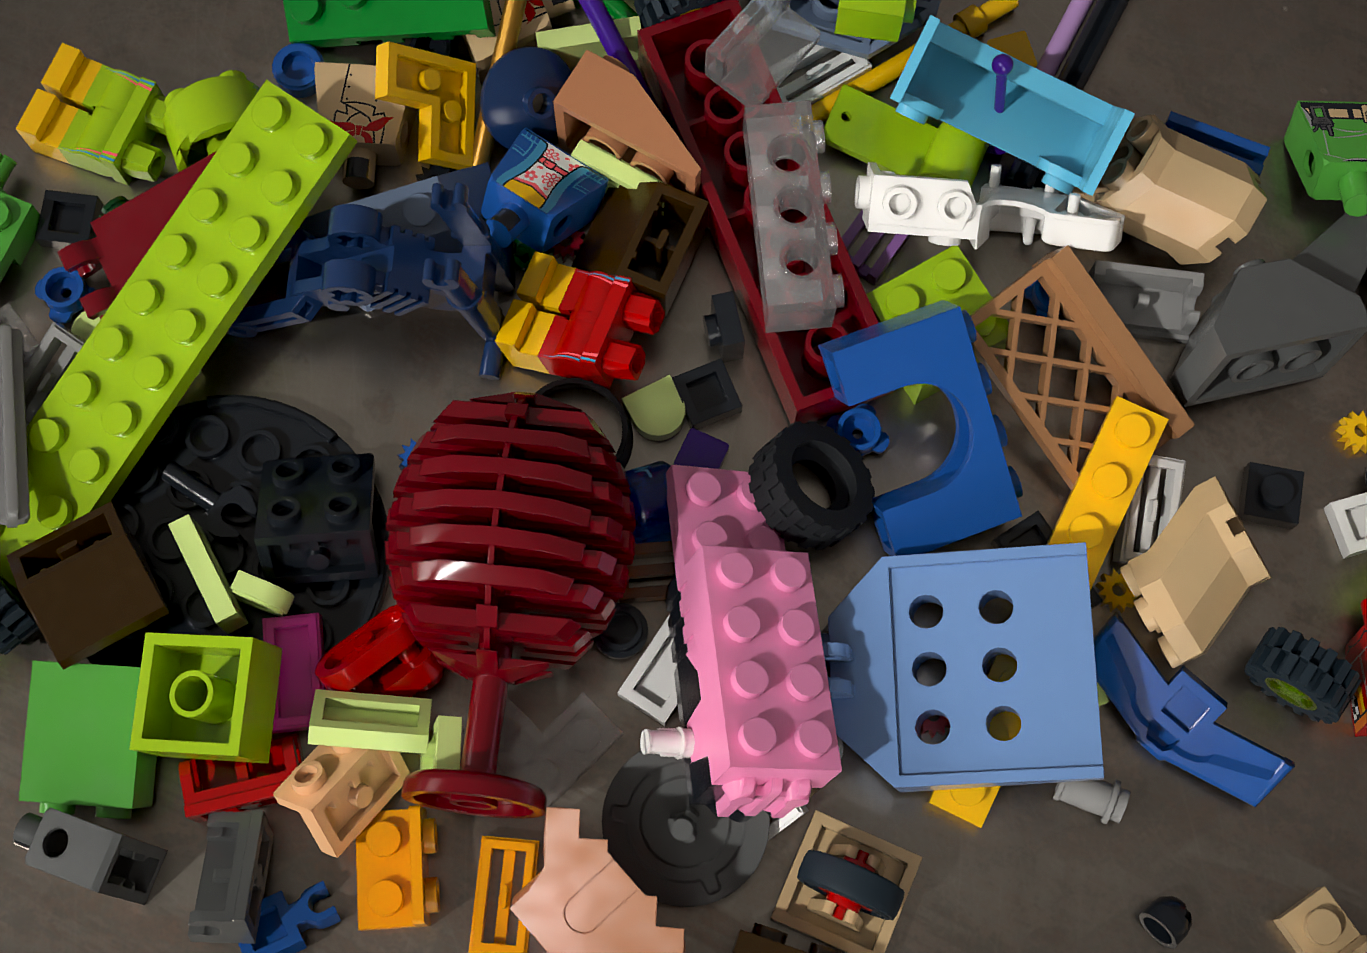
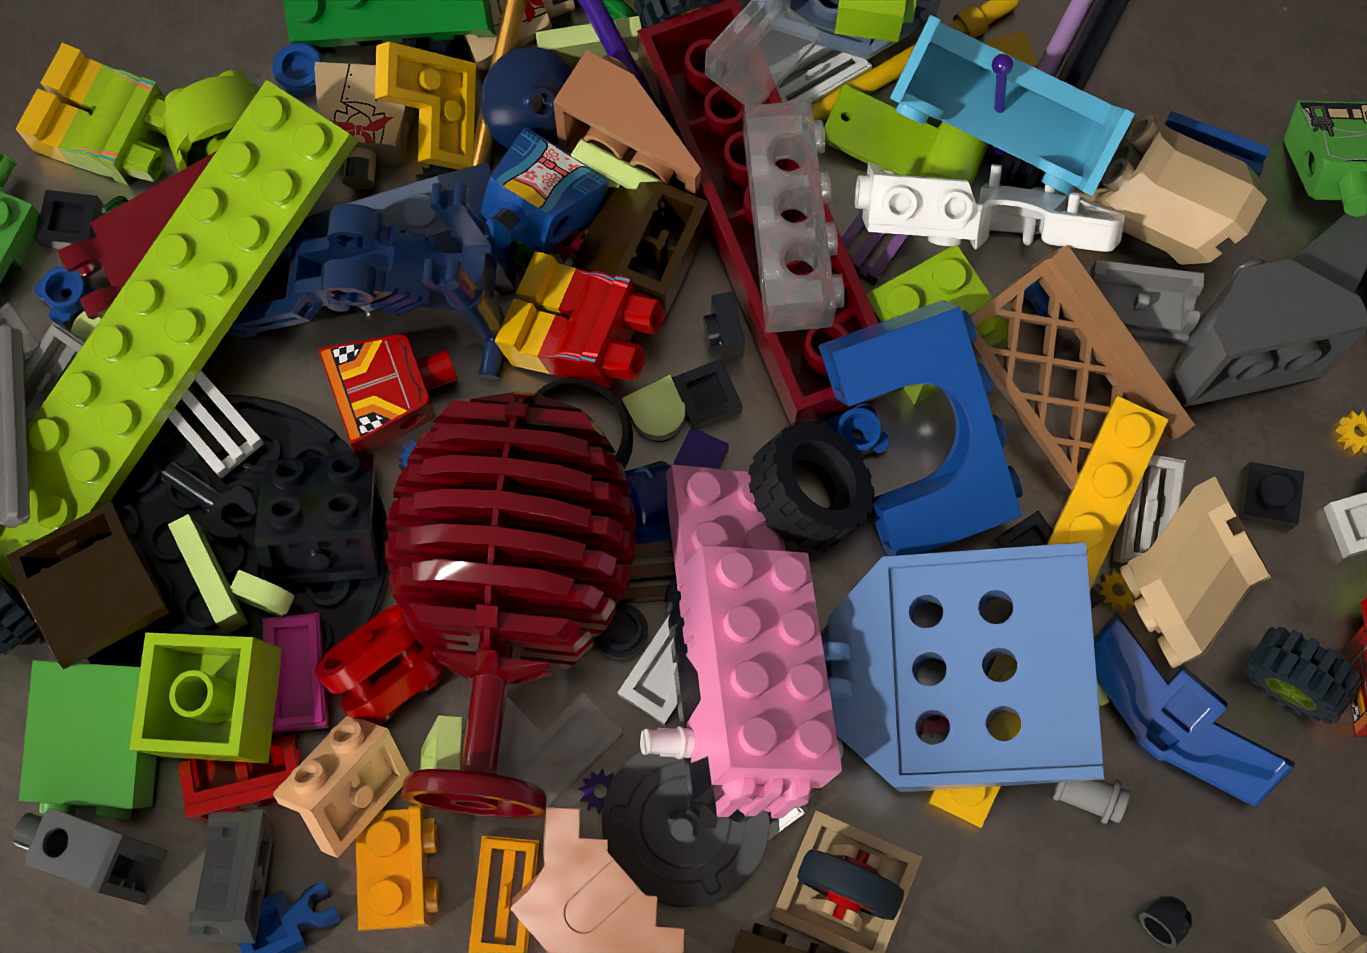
yellowish green tile [308,689,432,754] -> none
none -> white tile [168,370,264,478]
none -> red torso [318,334,458,454]
none -> dark purple piece [578,768,614,815]

